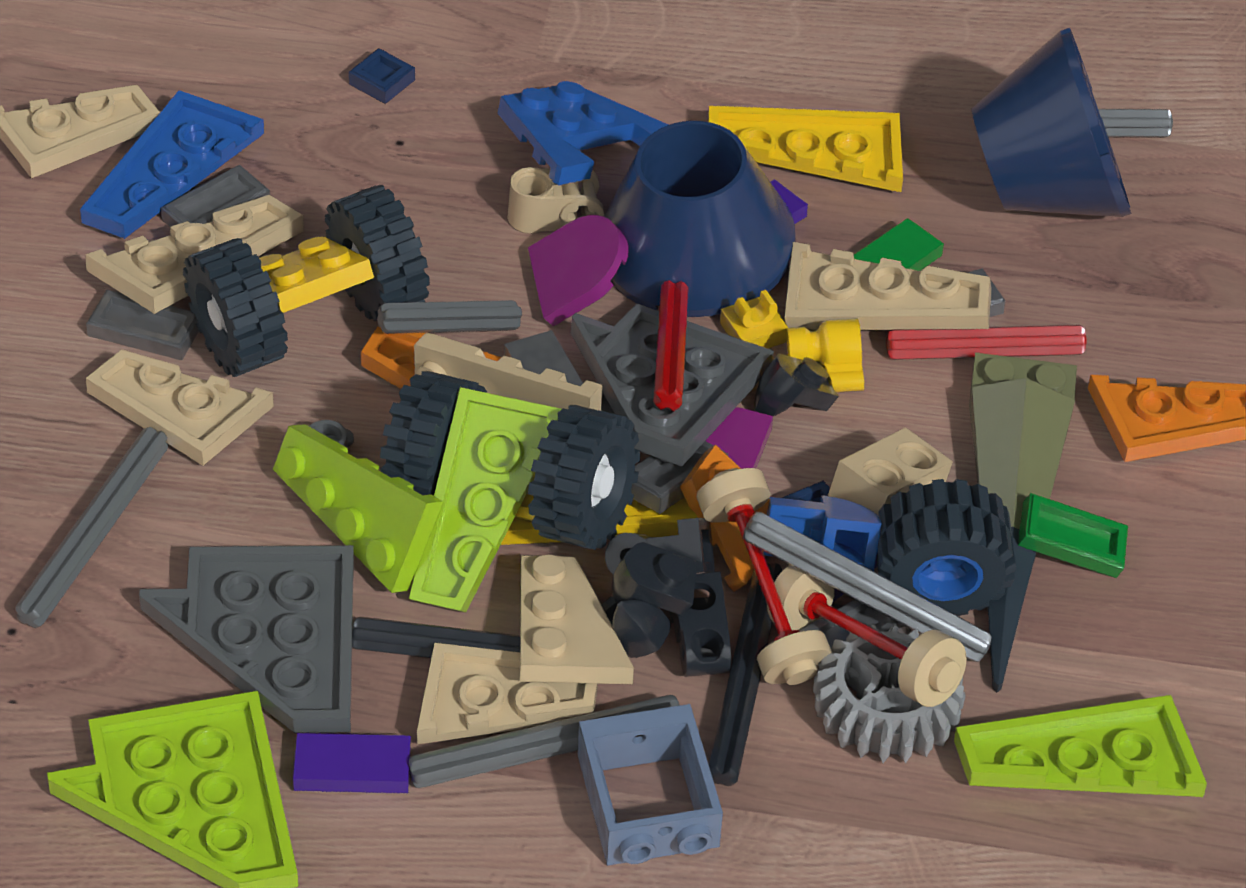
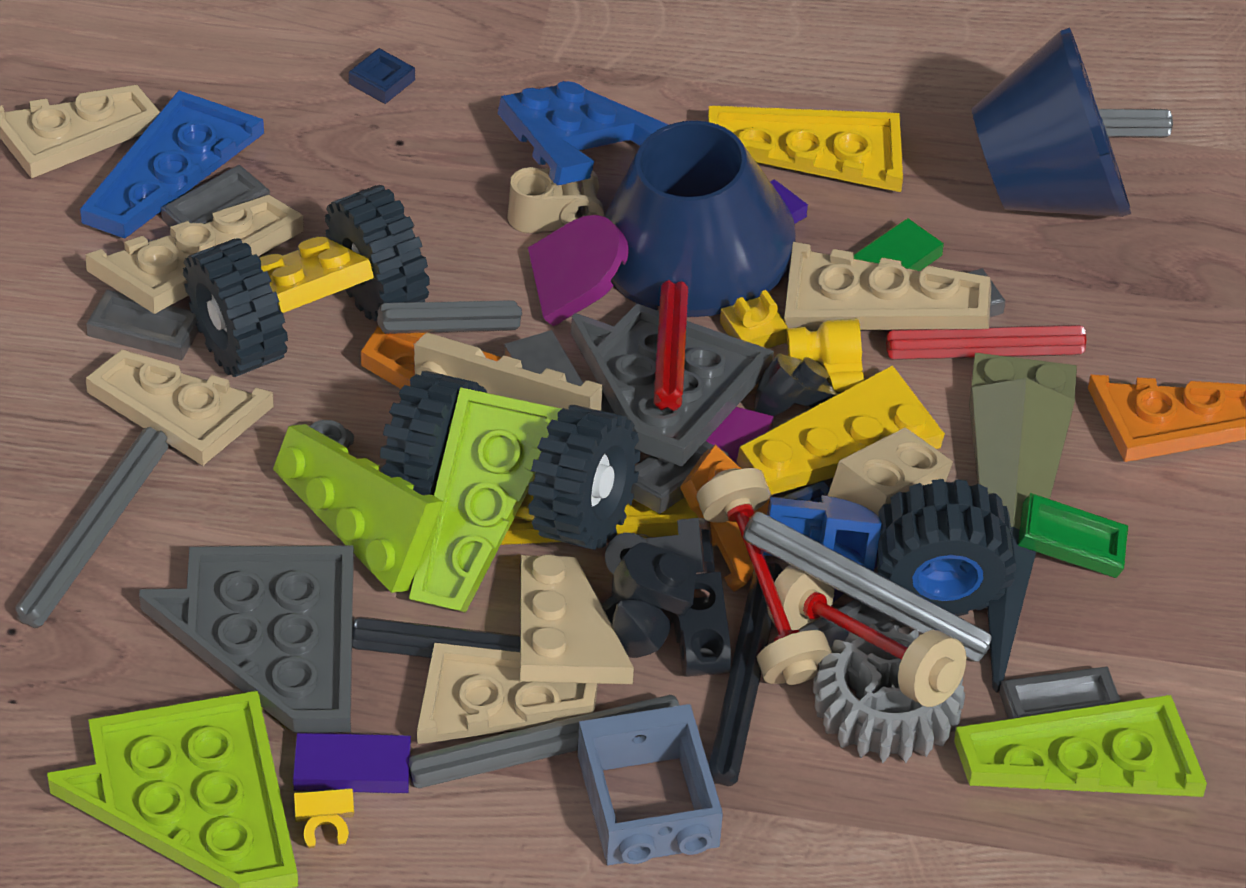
none -> yellow tile [294,789,354,848]
none -> yellow wing [736,365,945,495]
none -> flat silver tile [999,666,1121,719]

